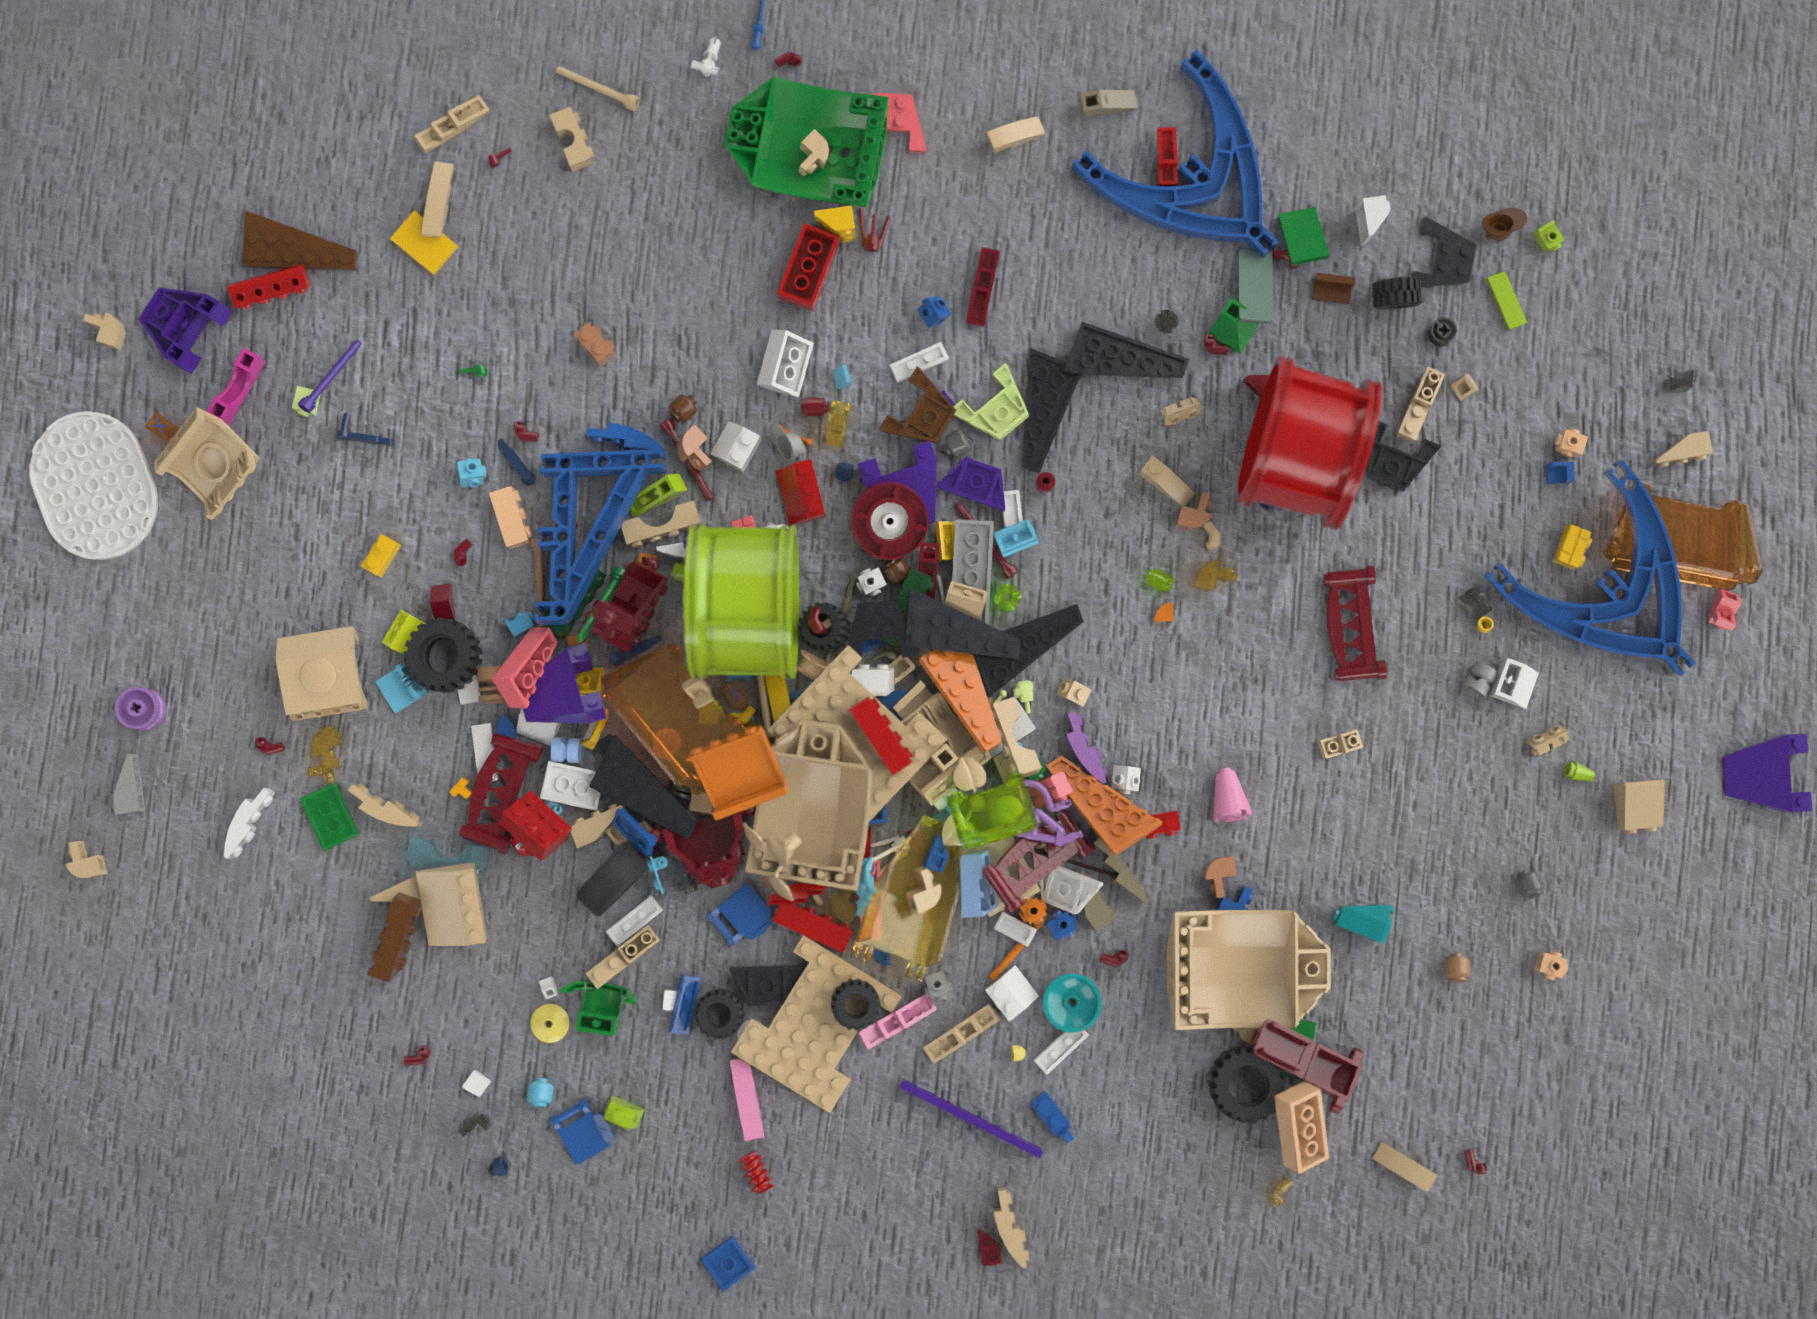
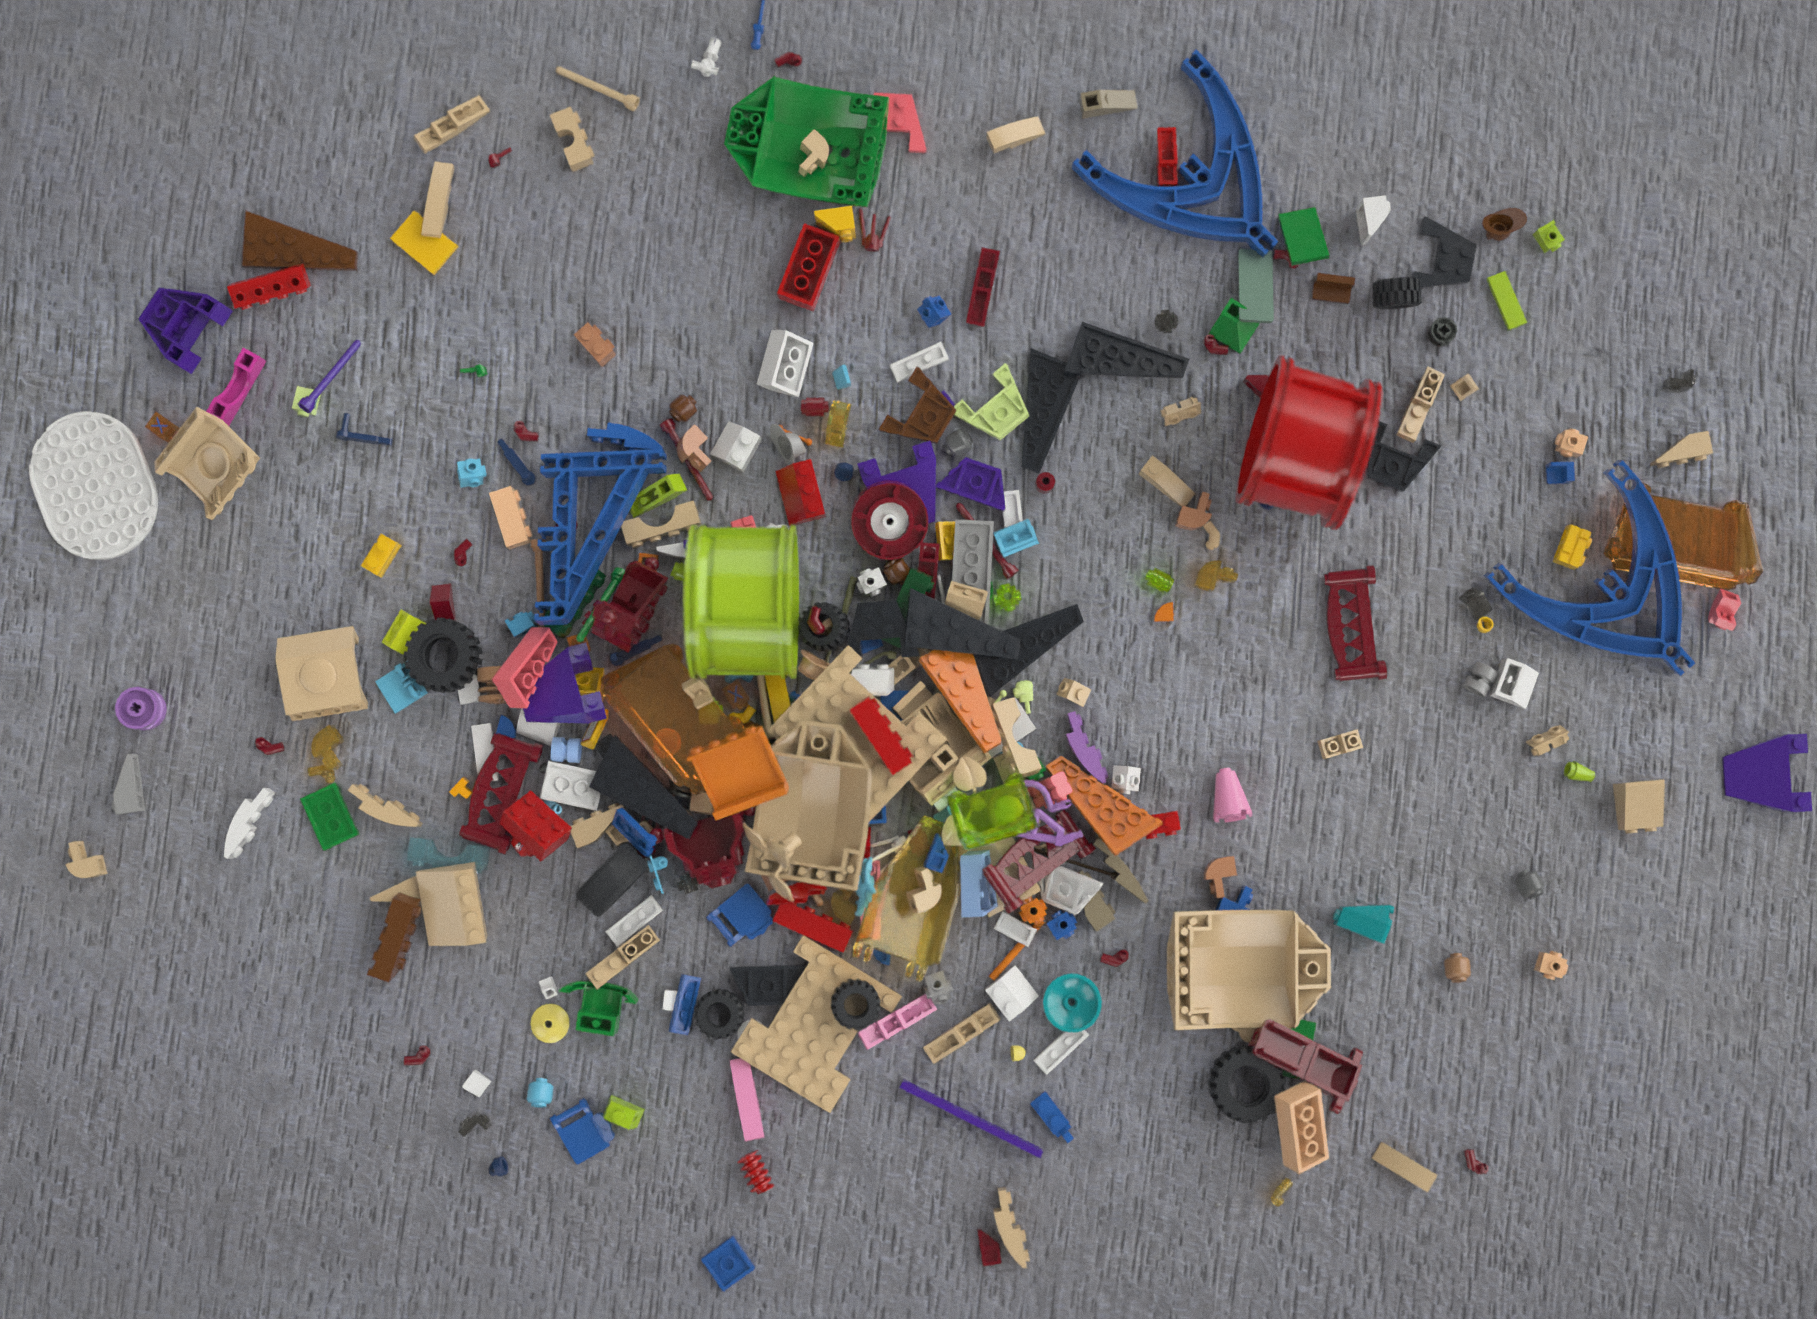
tan brick [83,312,125,351] -> none

